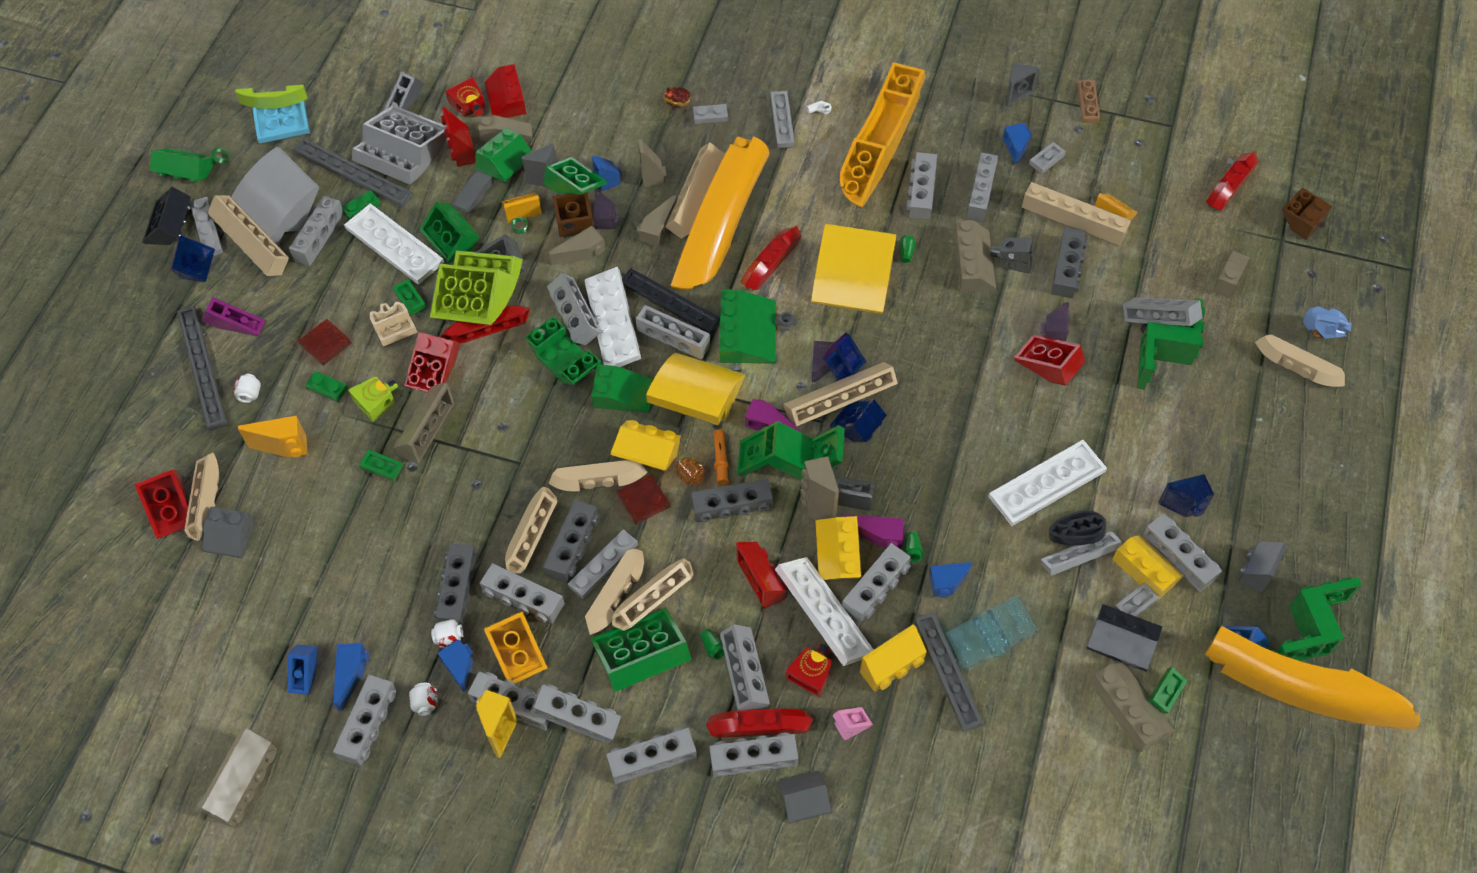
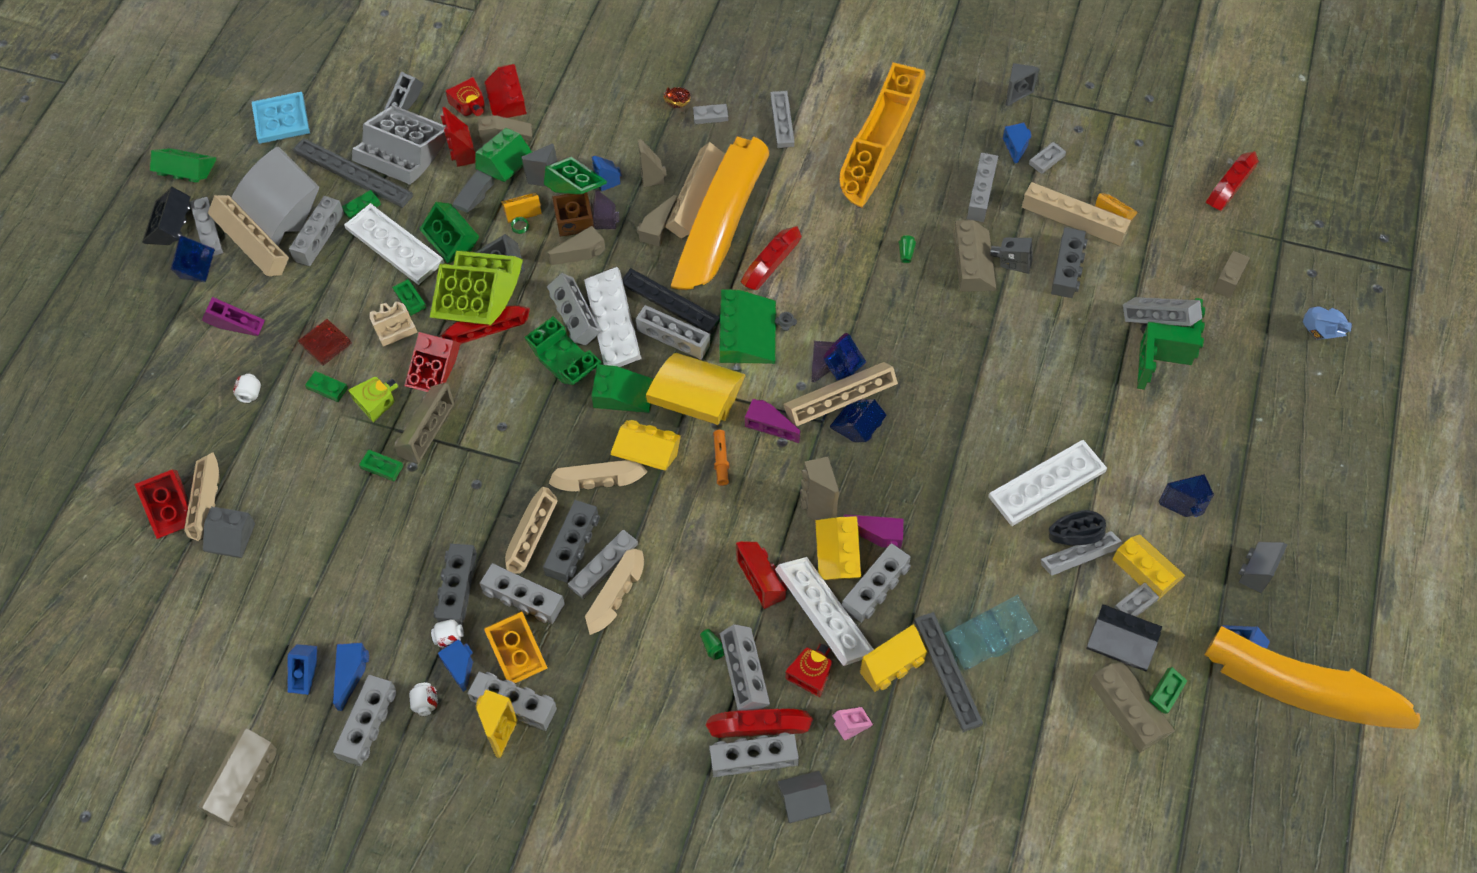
dark grey tile [177,306,228,431] -> none
green axle [211,148,229,163] -> none
lime slope [235,85,307,109] -> none
light orange slope [238,416,308,458] -> none
light grey brick [530,684,621,744] -> none
green slope [590,607,691,692] -> none
light grey brick [606,728,697,784] -> none
tan brick [612,558,693,630] -> none
clear red plate [617,474,670,525] -> none
clear orange head [676,457,705,486] -> none
dark grey brick [691,479,773,522] -> none
green bracket [737,421,844,480] -> none
white arm [806,101,832,114] -> none
yellow slope [811,224,896,314] -> none
dark grey slope [836,476,875,511] -> none
green cone [904,532,924,563] -> none
light grey brick [906,152,937,220] -> none
blue slope [929,562,971,598] -> none
red slope [1014,334,1085,386] -> none
clear purple slope [1040,302,1069,342] -> none
medium nougat tile [1077,80,1100,123] -> none
light grey brick [1143,513,1222,592] -> none
tan brick [1255,335,1345,387] -> none
green bracket [1275,577,1362,661] -> none
reddish brown slope [1282,187,1333,240] -> none

